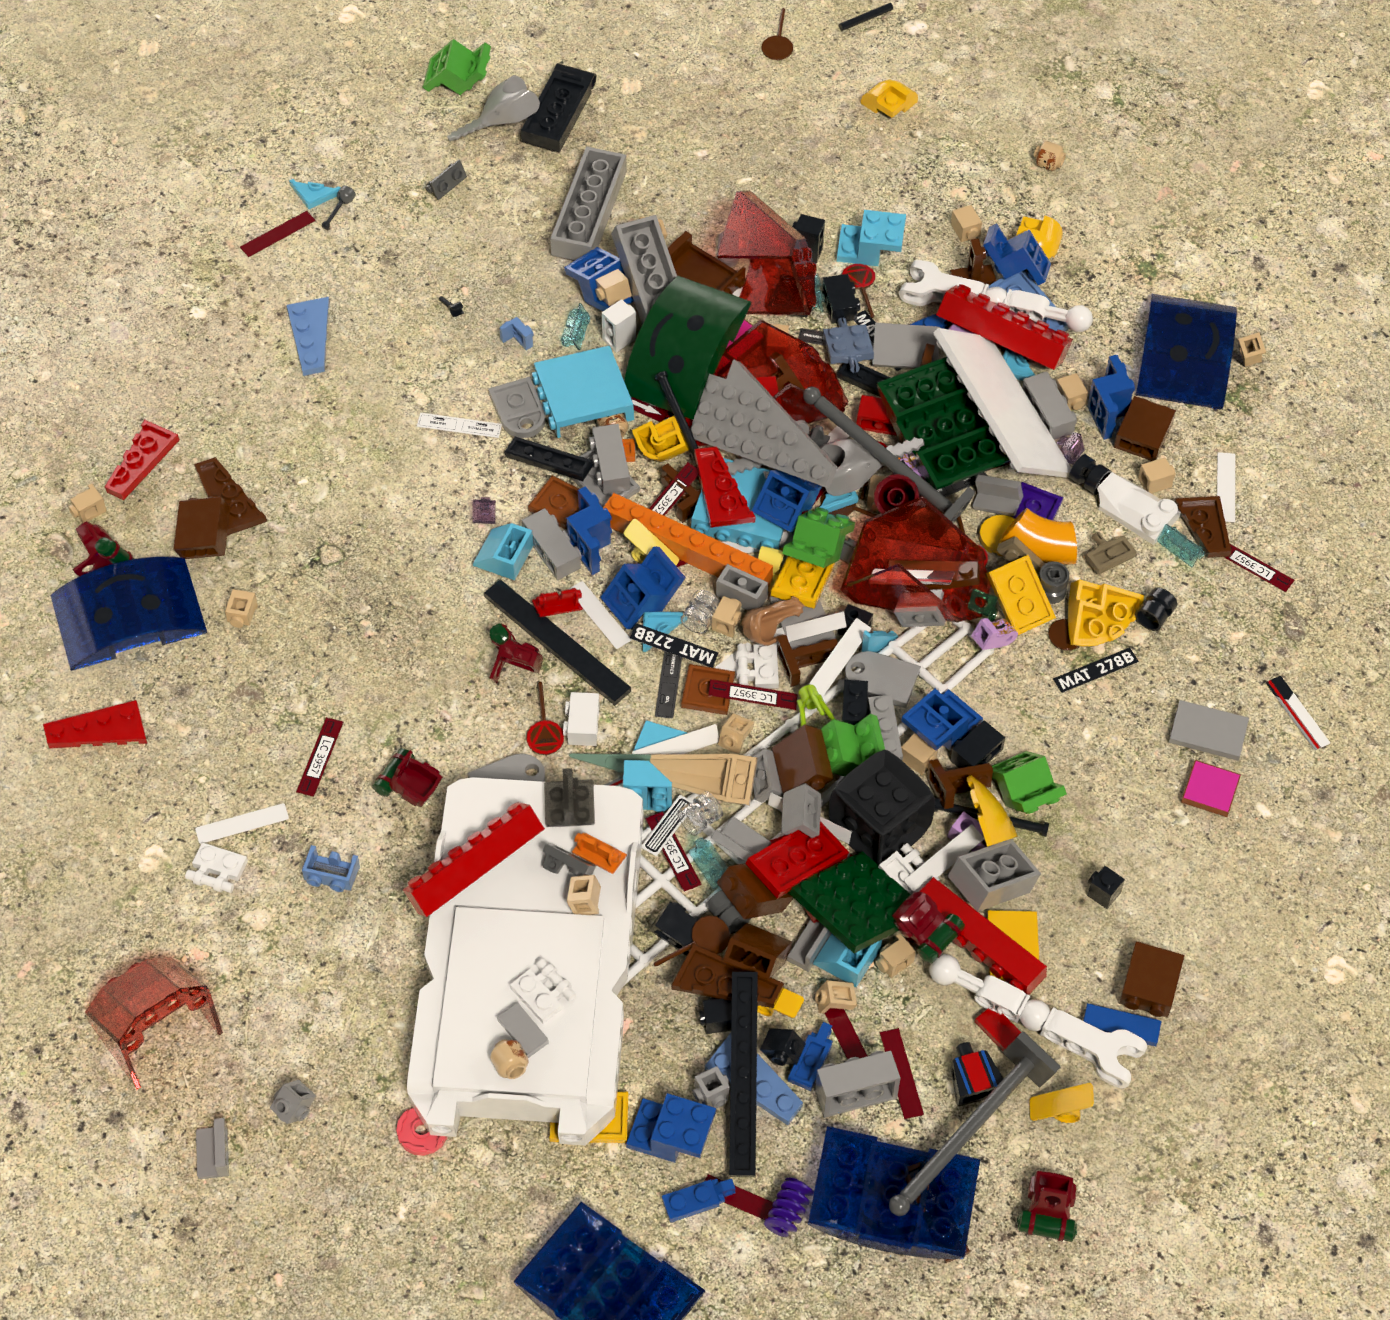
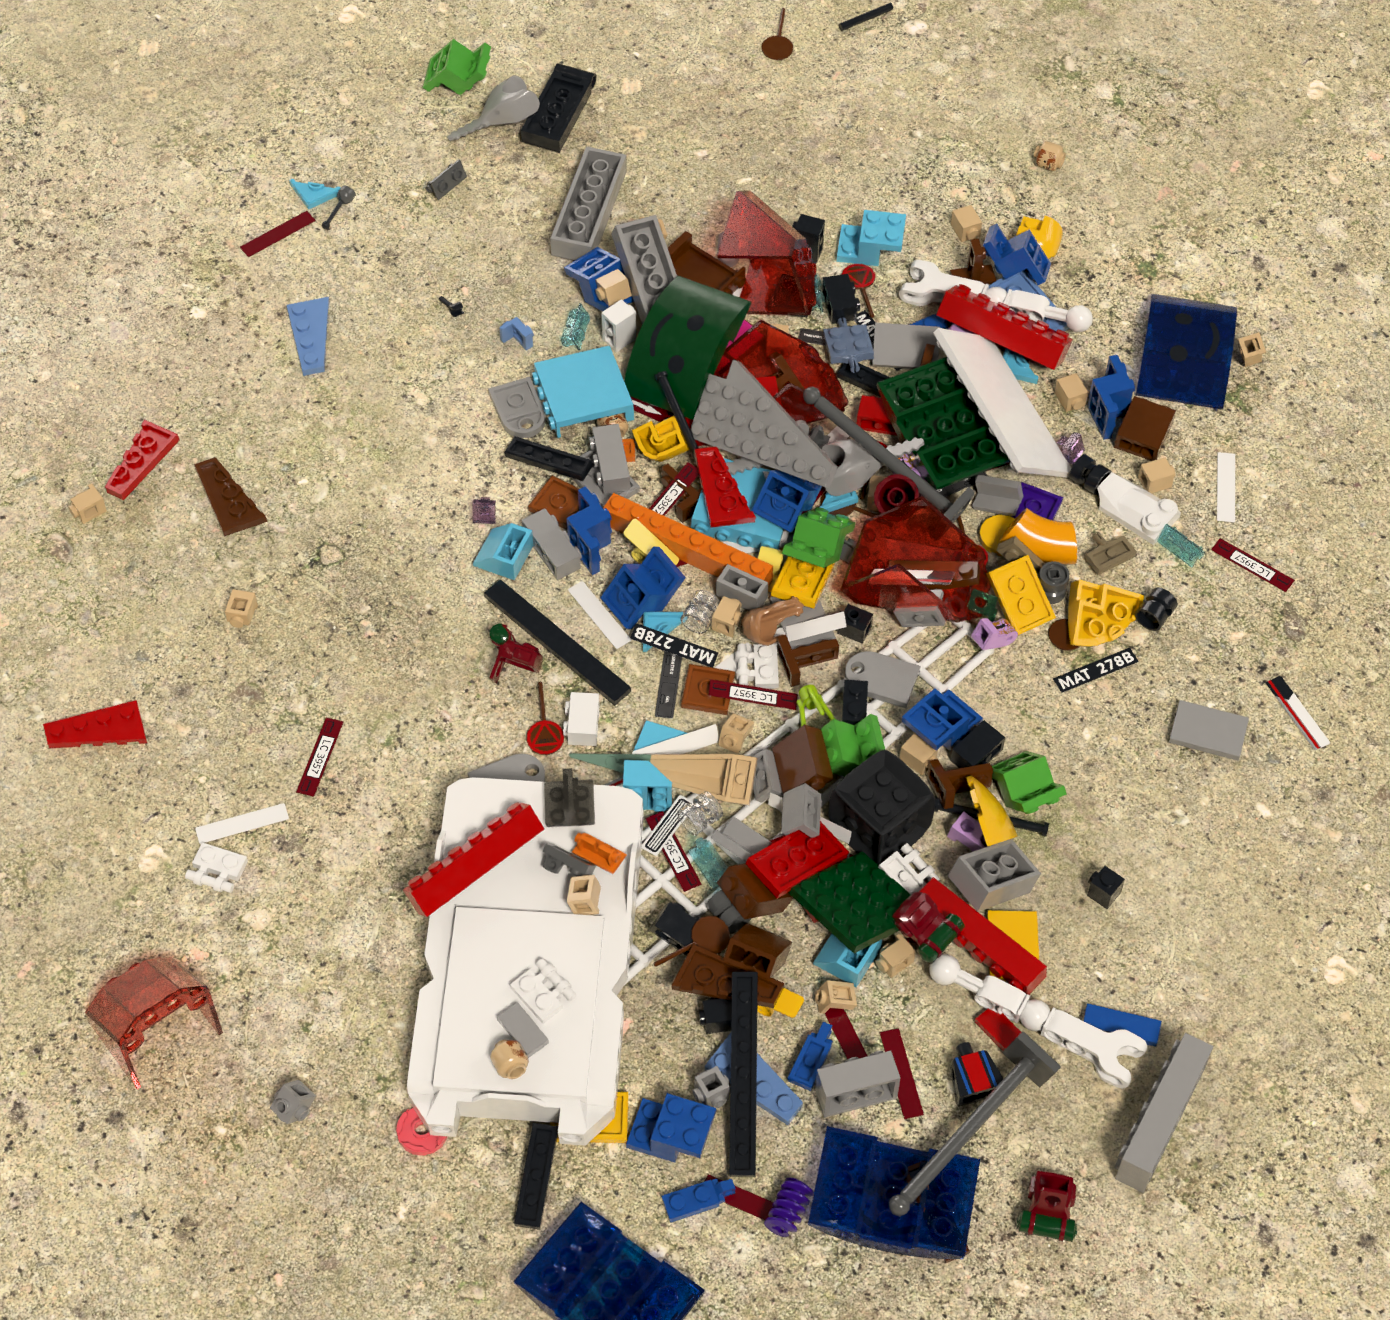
clear blue slope [50,556,207,671] -> none
dark red piece [73,521,135,580] -> none
reddish brown brick [173,496,230,560] -> none
light grey panel [196,1118,229,1179] -> none
medium blue window [302,845,360,892] -> none
dark red piece [372,748,443,807] -> none
white sticker [417,413,502,438] -> none
red hinge [532,588,583,617] -> none
black brick [760,1028,806,1066] -> none
light grey panel [787,920,832,972] -> none
white sticker [809,618,871,697] -> none
yellow brick [861,79,918,118] -> none
medium azure tile [862,630,899,653] -> none
light grey brick [867,695,903,760] -> none
white sticker [904,825,984,892] -> none
light grey brick [1022,371,1077,440] -> none
yellow piece [1030,1083,1094,1123] -> none
reddish brown brick [1119,941,1185,1018] -> none
reddish brown wing [1175,496,1231,558] -> none
dark pink tile [1181,760,1241,817] -> none
none -> black tile [514,1123,558,1230]
none -> light grey brick [1114,1033,1214,1193]

